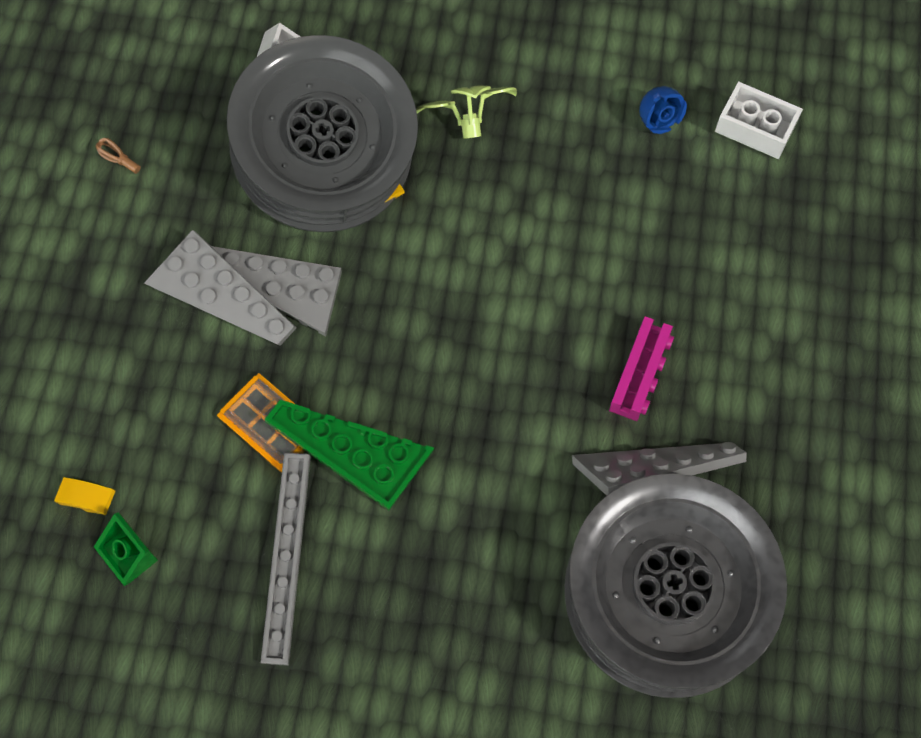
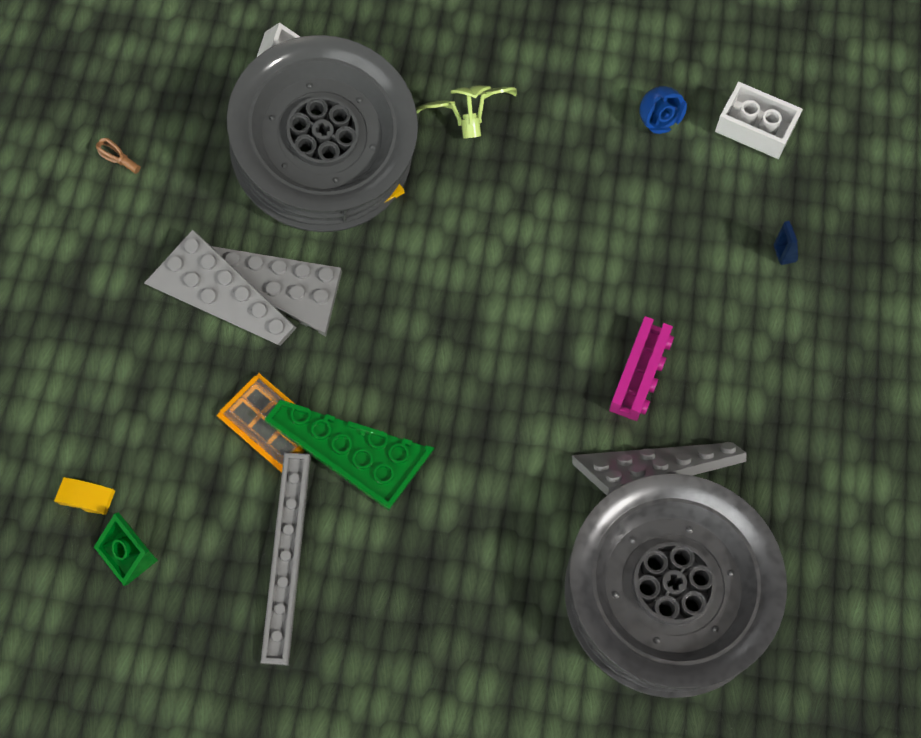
none -> dark blue slope [773,221,798,265]

